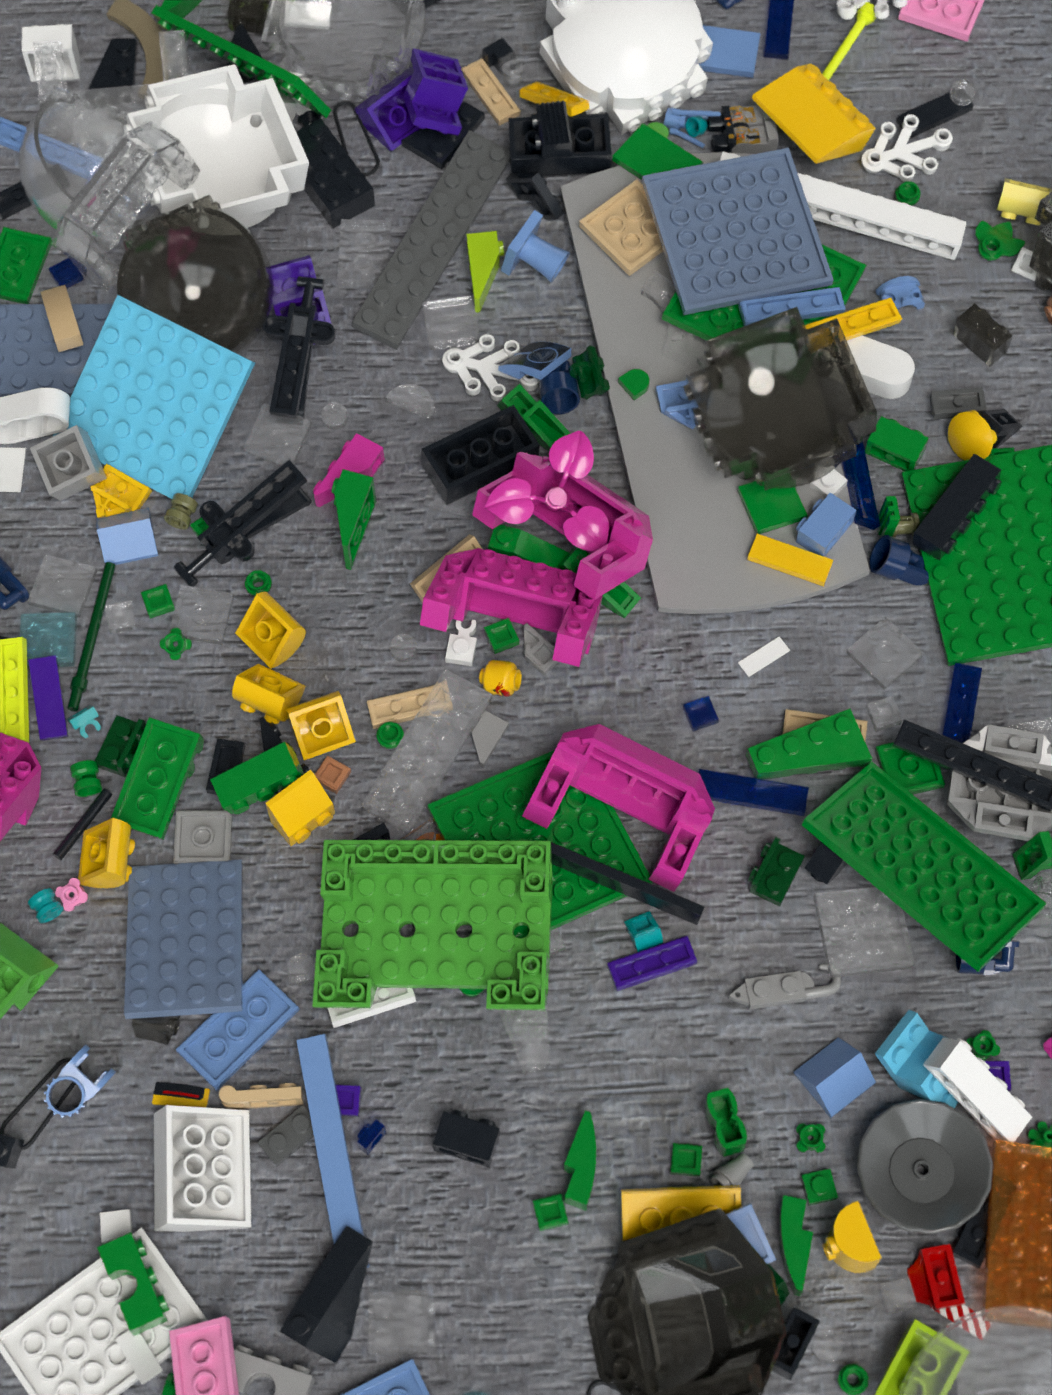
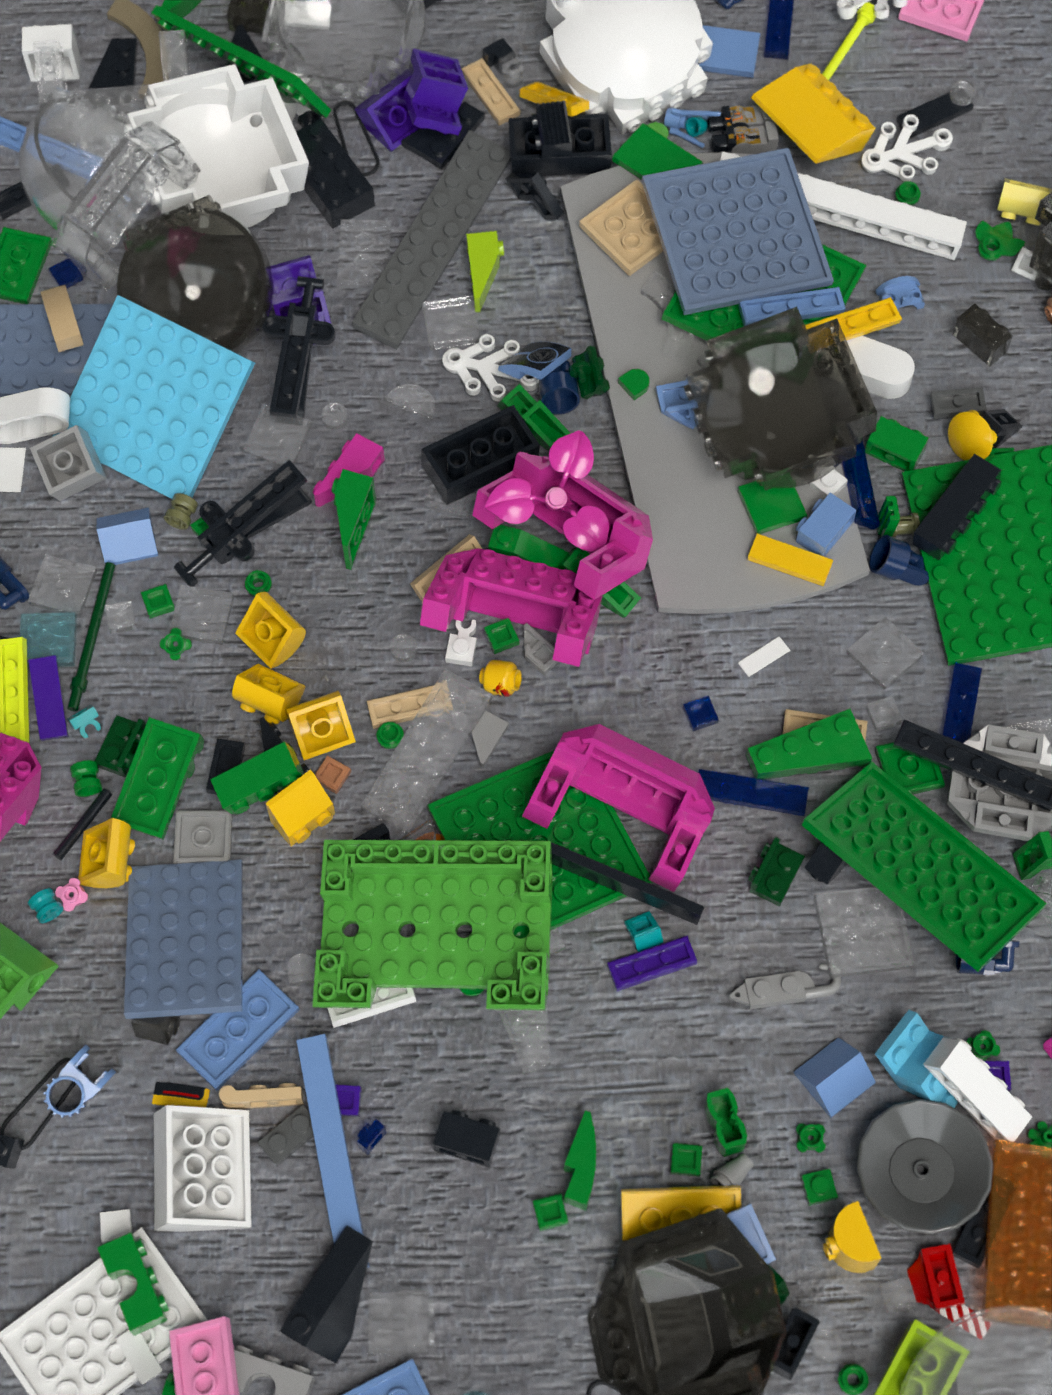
yellow slope [90,463,152,518] -> none
medium blue plant [501,210,570,283] -> none
green slope [779,1195,813,1296] -> none

